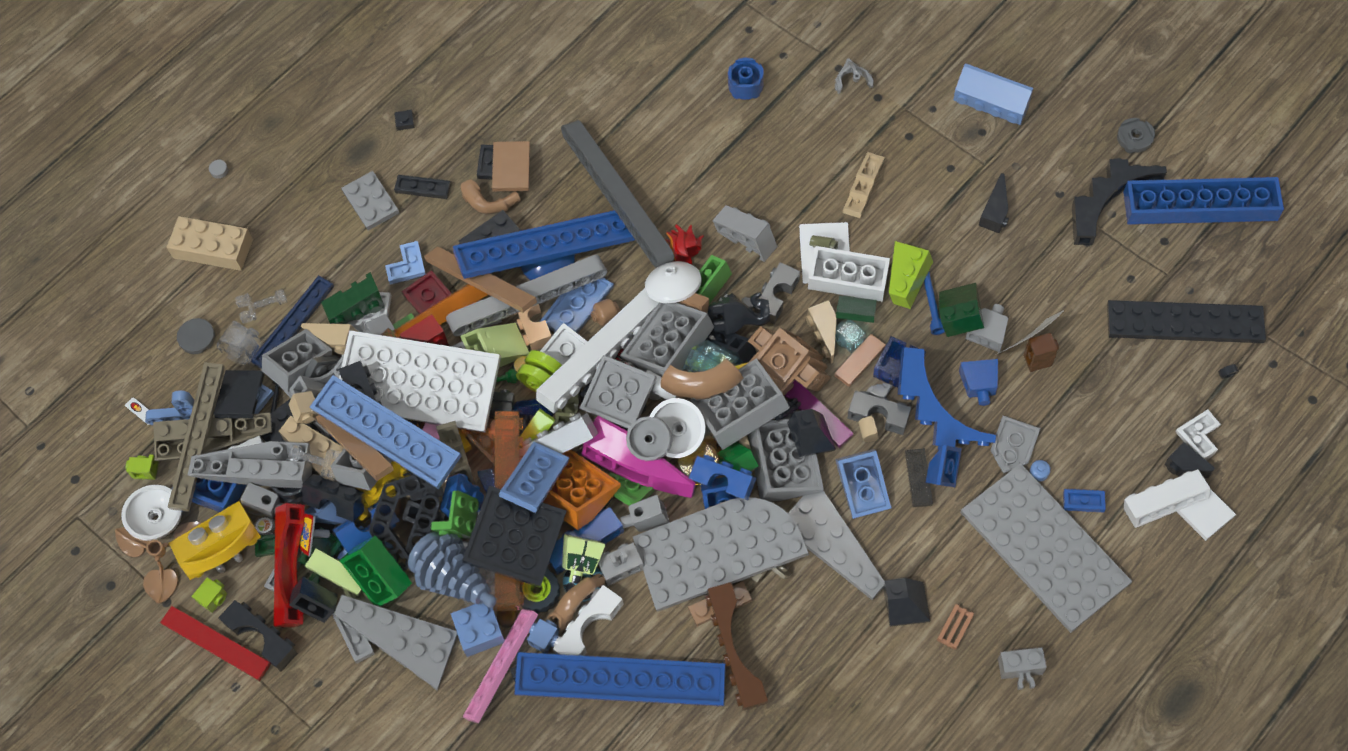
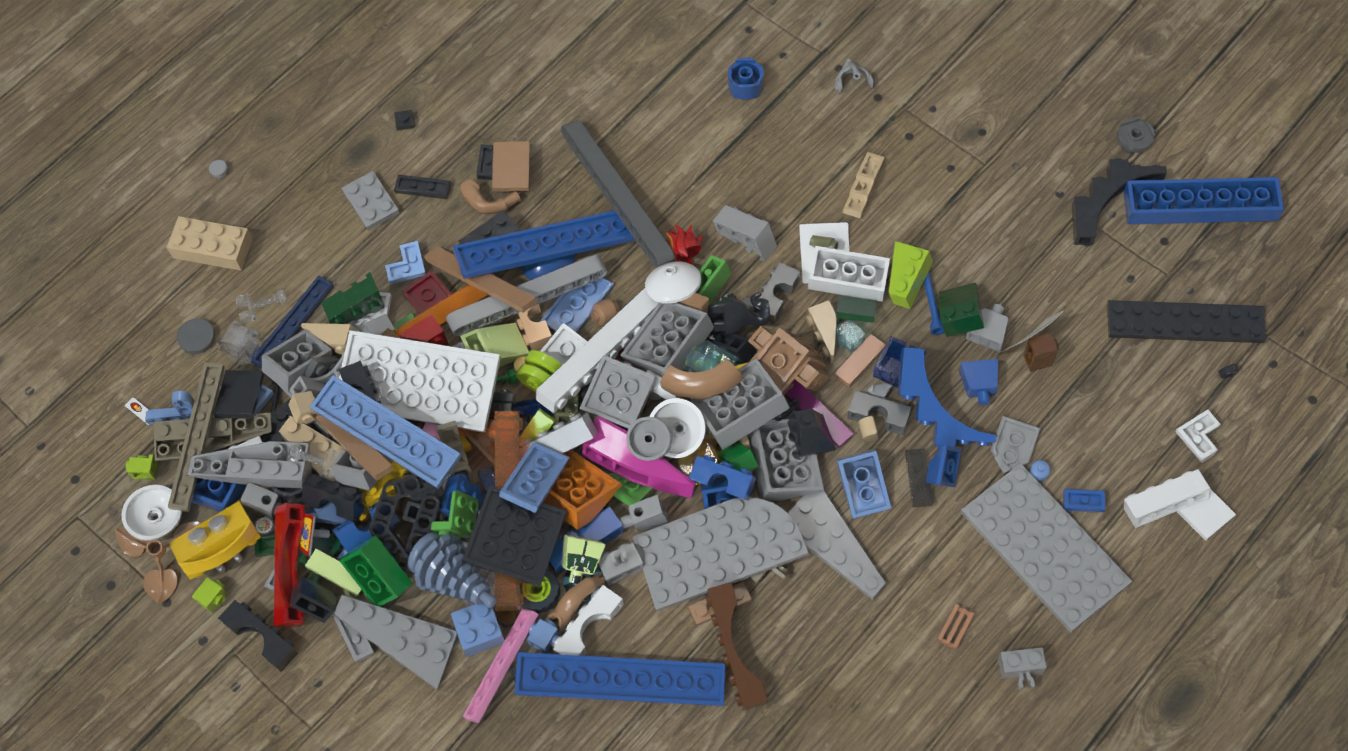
red tile [160,606,271,681] -> none
black slope [883,578,930,627] -> none
medium blue slope [953,63,1033,125] -> none
black slope [979,173,1009,233] -> none
black slope [1164,442,1215,478] -> none

